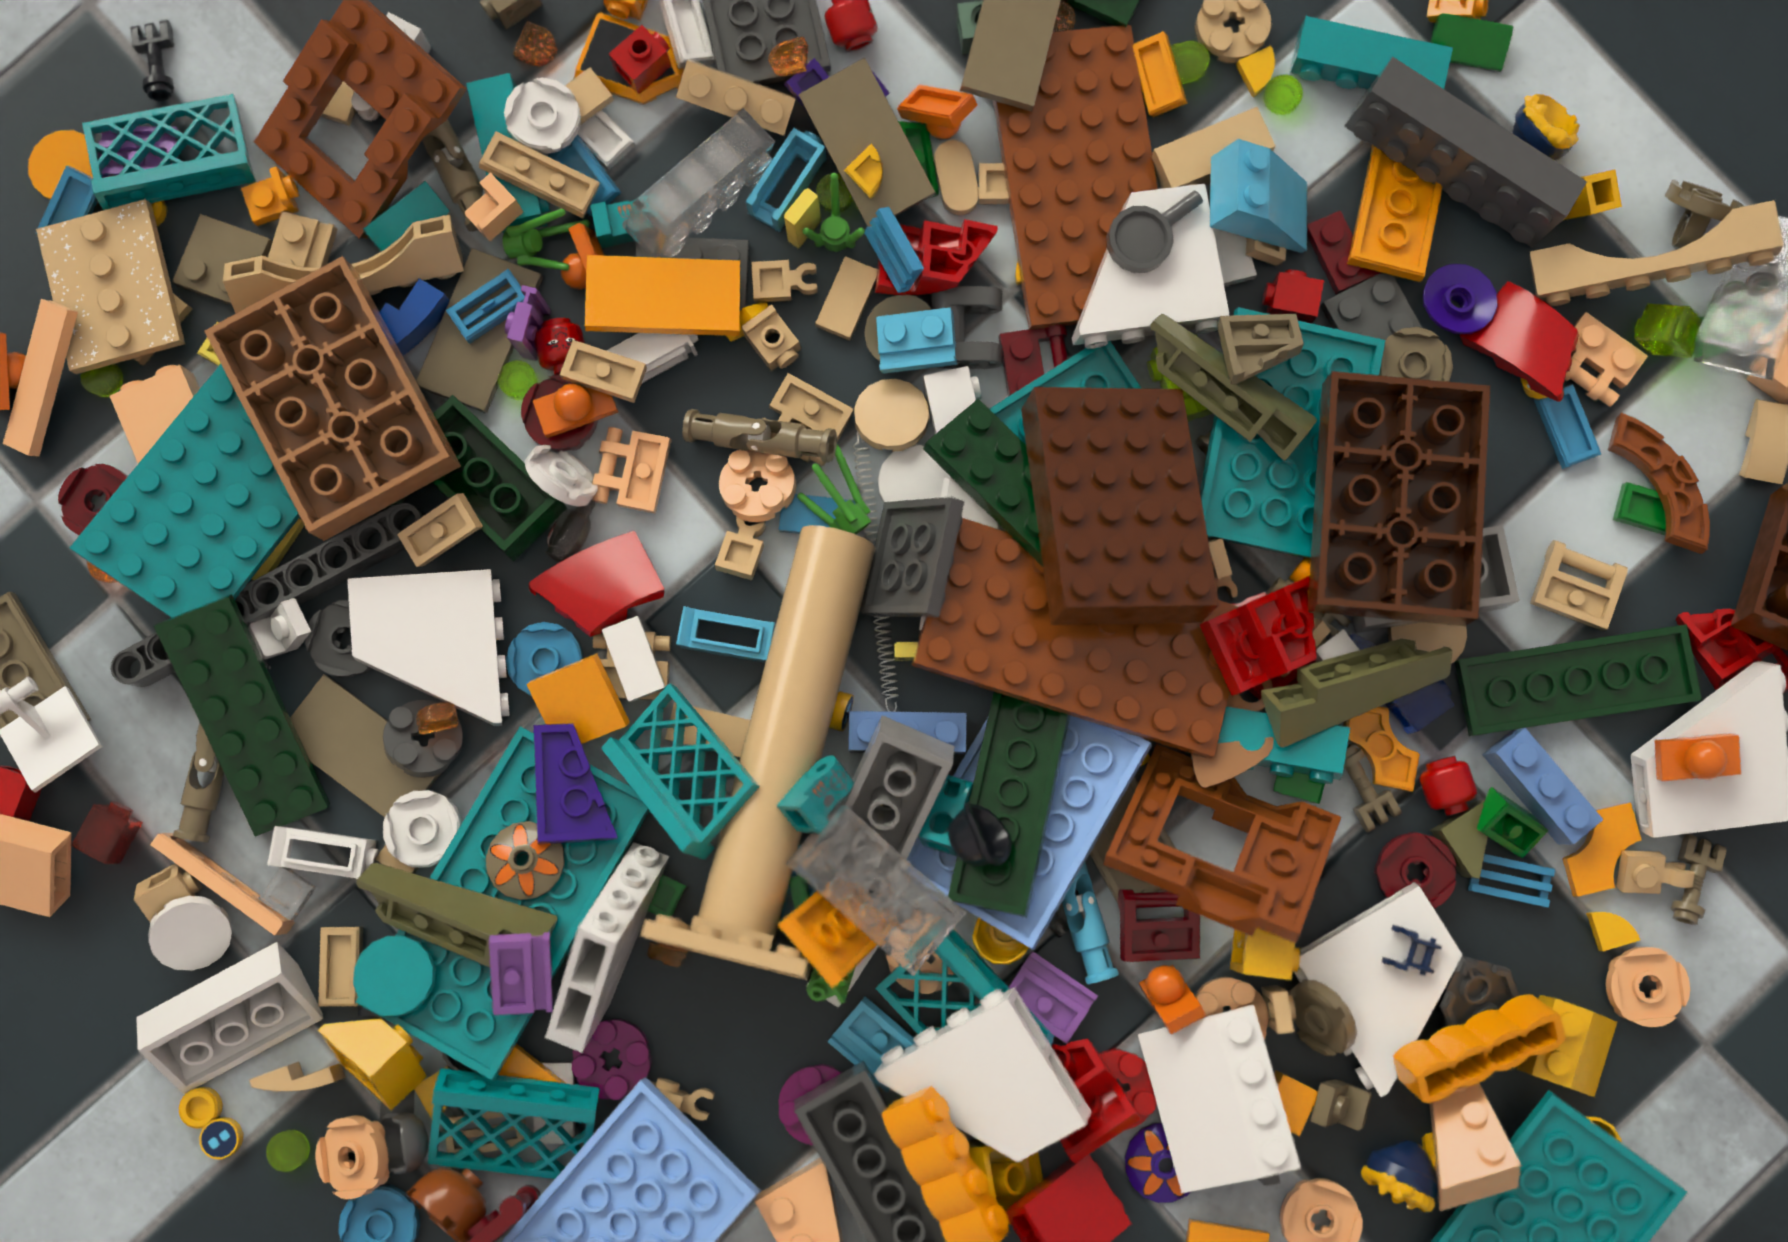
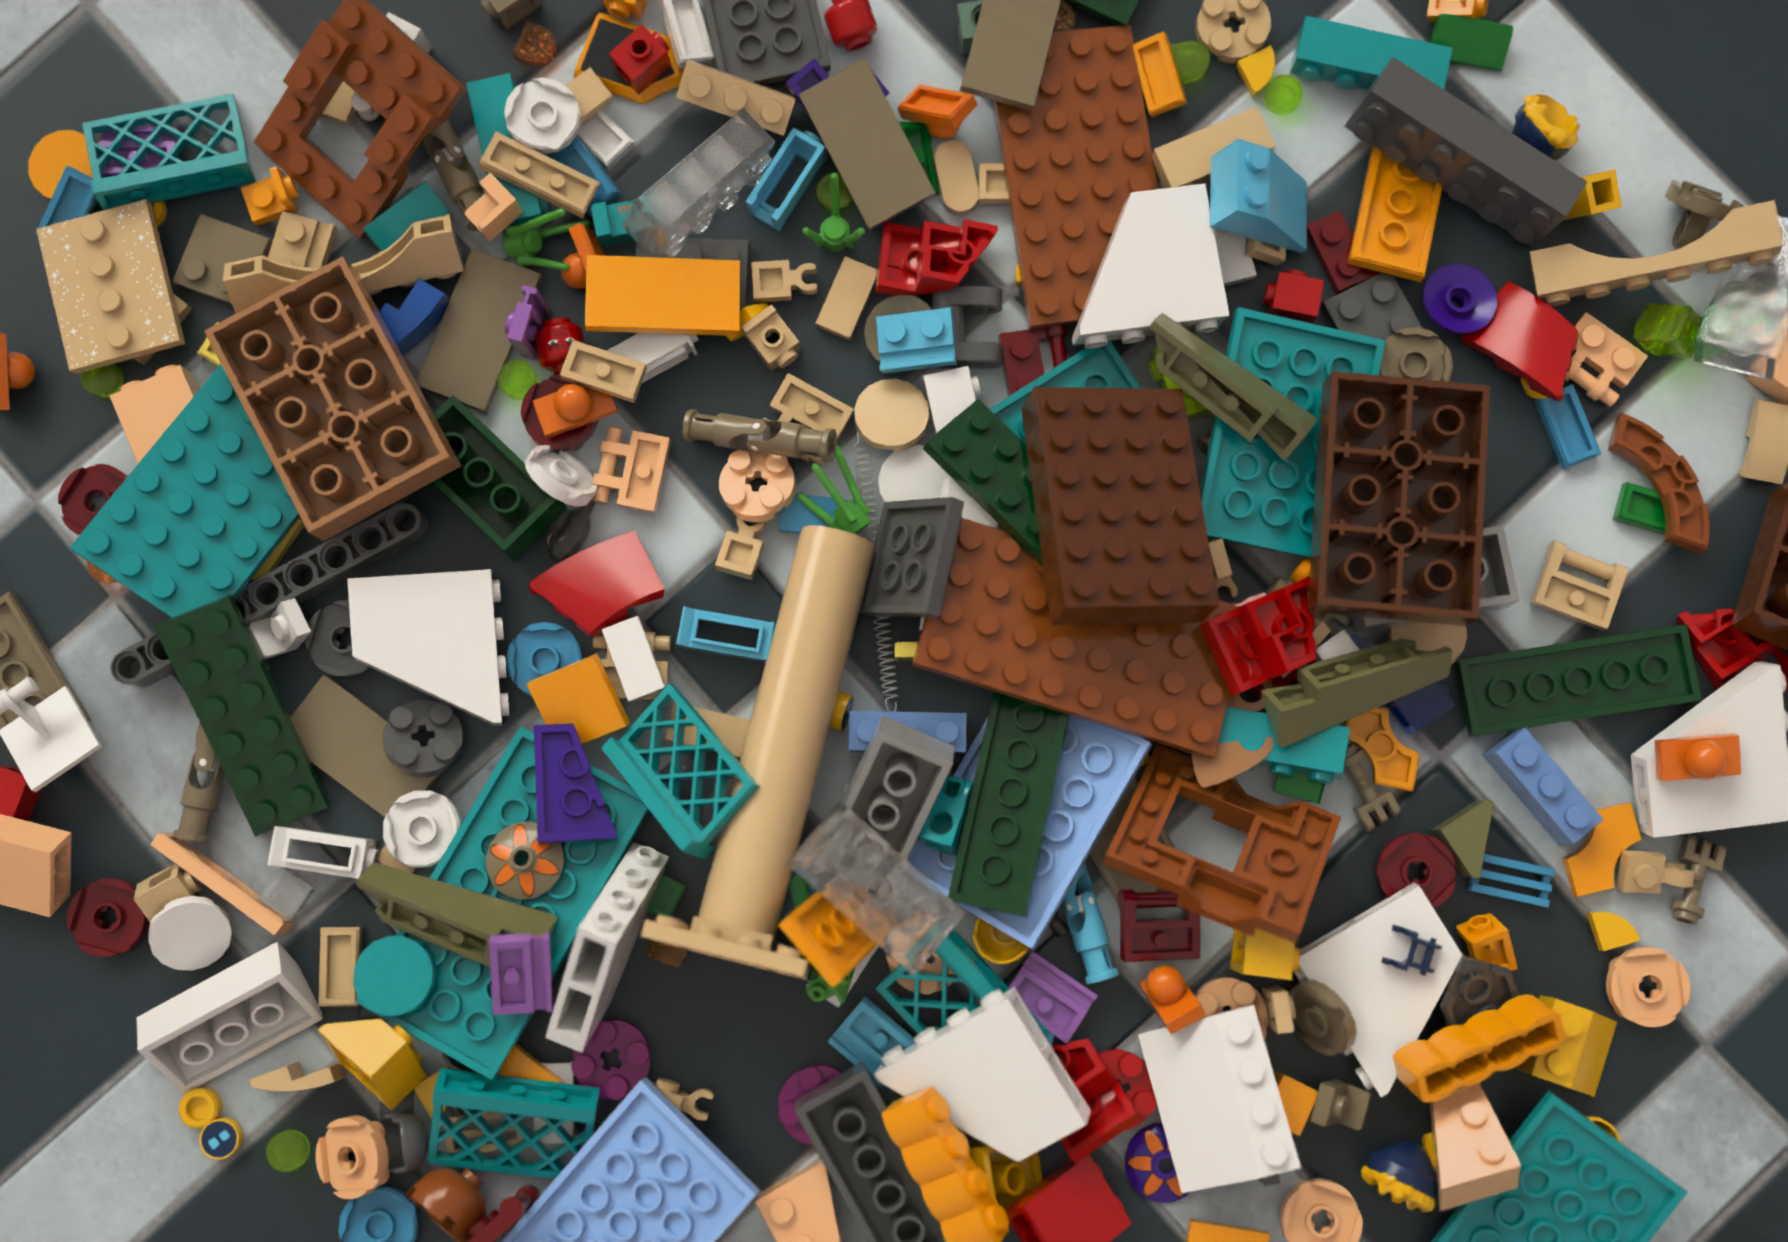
light nougat tile [3,299,78,457] -> none
clear red brick [71,801,143,864] -> none
black hinge [130,20,174,101] -> none
tan plate [397,493,483,567] -> none
clear orange tile [416,702,458,735] -> none
dark azure tile [446,268,525,344] -> none
clear orange tile [768,36,808,77] -> none
teal leg [776,755,854,833] -> none
light yellow tile [784,188,822,249] -> none
yellow tile [844,143,883,199] -> none
dark azure tile [865,207,924,293] -> none
black helmet [948,801,1012,867] -> none
dark grey piece [1106,190,1203,273] -> none
dark tan wing [1217,314,1304,384] -> none
red head [1419,756,1478,816] -> none
green slope [1477,787,1548,858] -> none
none -> dark red plate [66,878,150,957]
none -> light orange bracket [1456,913,1518,971]

